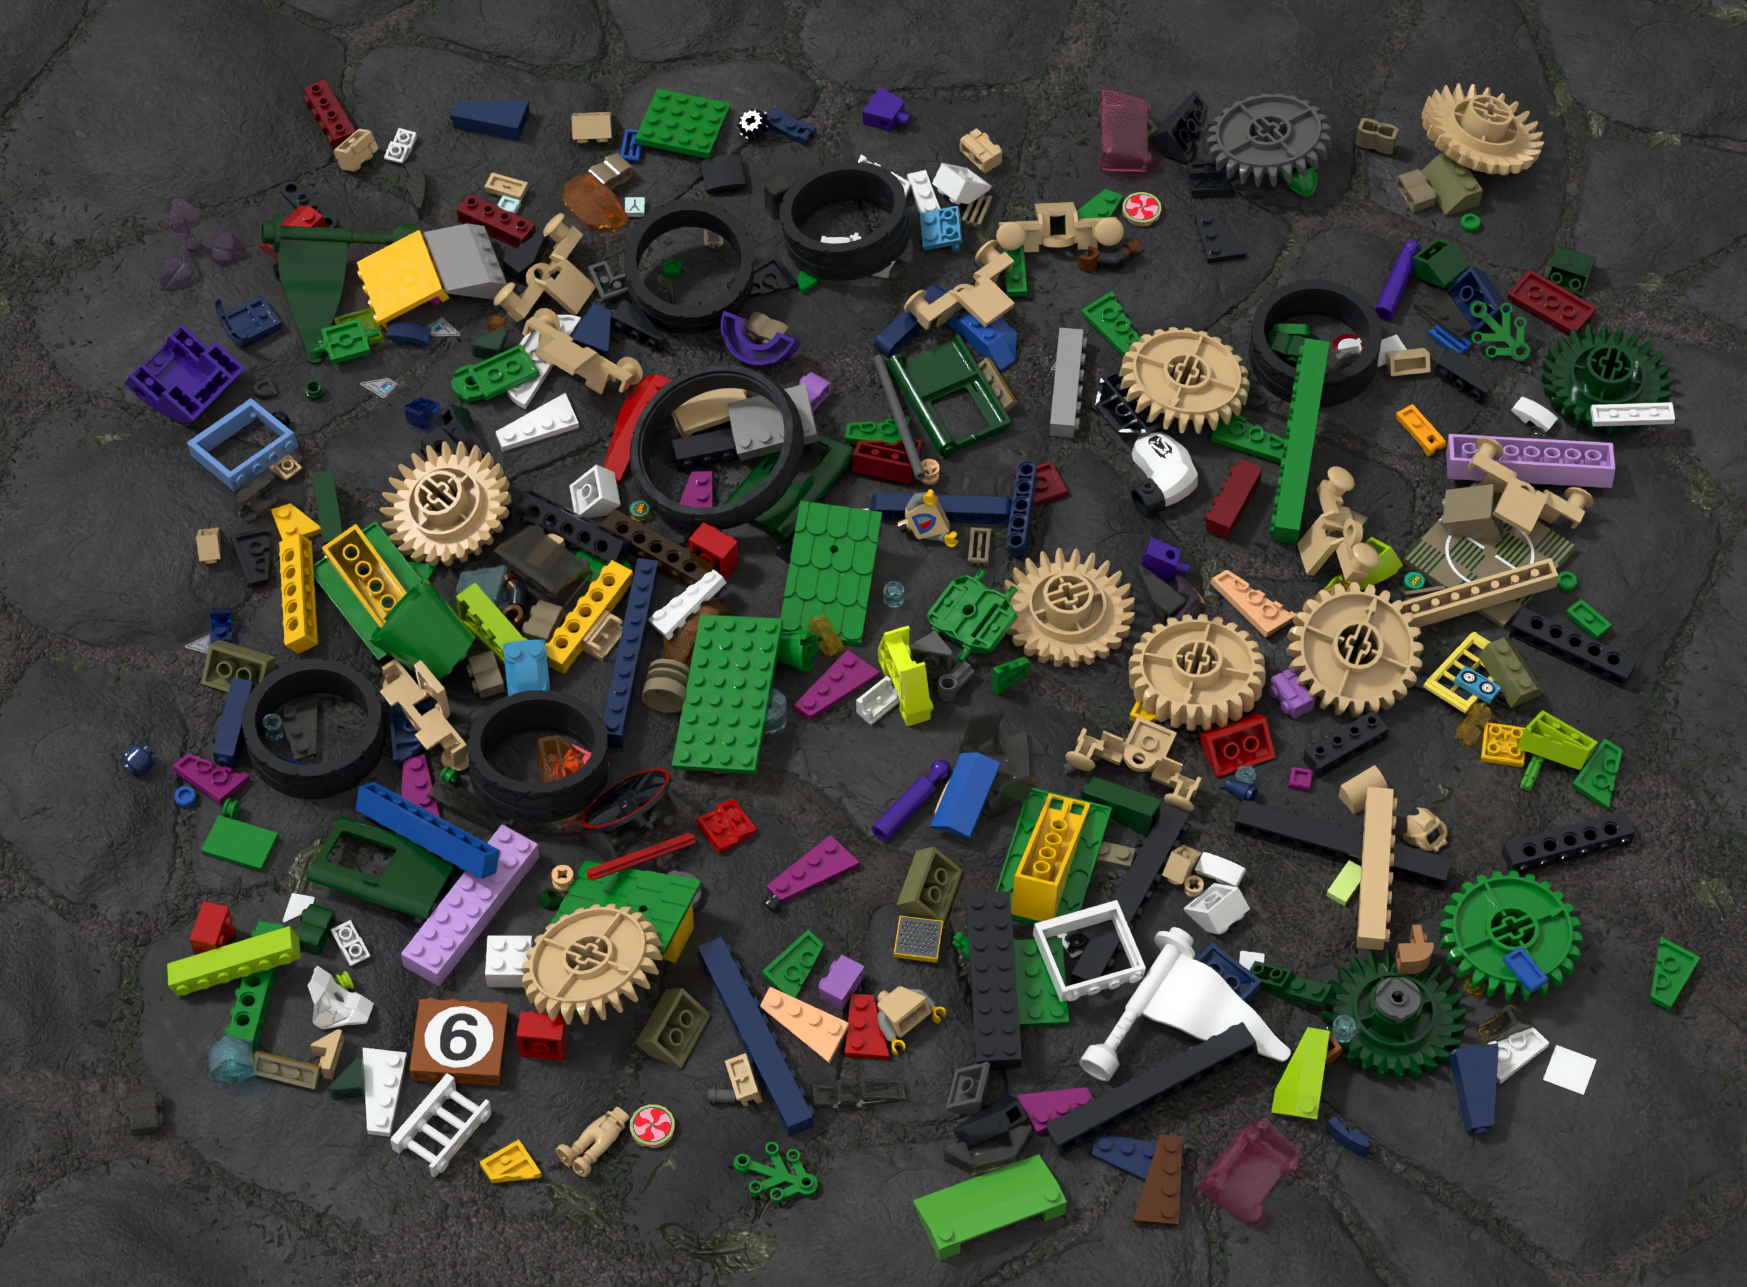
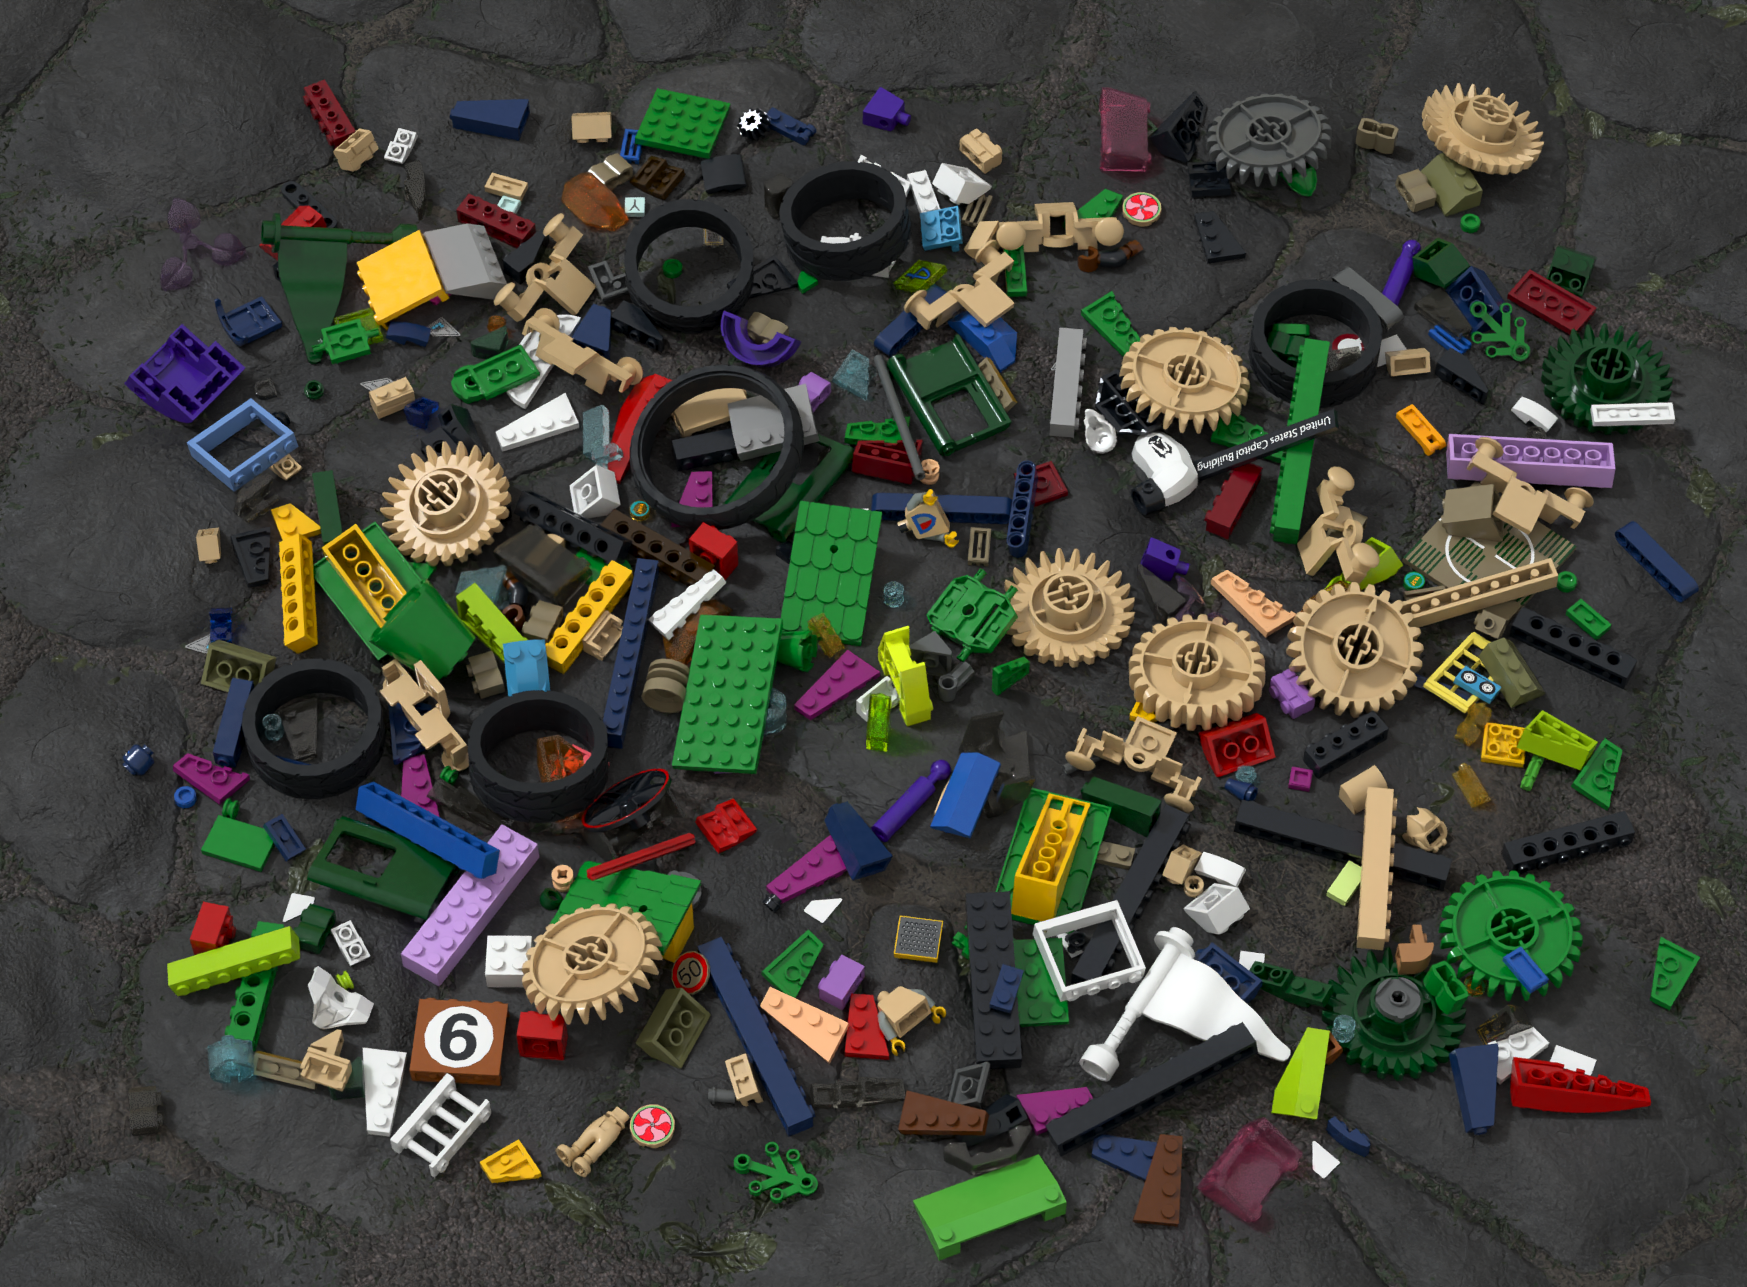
olive slope [897,847,963,924] -> none
none -> dark blue plate [263,814,306,862]
none -> tan hinge [300,1047,352,1091]
none -> tan brick [369,377,416,419]
none -> clear light blue piece [583,405,623,469]
none -> dark brown slope [630,156,686,200]
none -> piece [671,951,710,995]
none -> white sticker [804,898,842,923]
none -> dark blue slope [824,801,893,880]
none -> clear light blue wing [832,350,869,400]
none -> clear neon green slope [866,693,891,752]
none -> clear neon green tile [893,260,948,293]
none -> reddish brown wing [898,1090,989,1135]
none -> tan brick [964,221,1000,259]
none -> dark blue plate [989,964,1024,1014]
none -> white hair [1084,409,1117,454]
none -> black tile [1193,409,1339,482]
none -> white sticker [1312,1141,1340,1178]
none -> dark grey beam [1332,267,1404,330]
none -> green brick [1423,961,1469,1015]
none -> clear yellow hinge [1452,763,1491,808]
none -> dark tan brick [1474,610,1509,640]
none -> red wedge [1510,1057,1651,1113]
none -> dark blue beam [1615,521,1699,602]

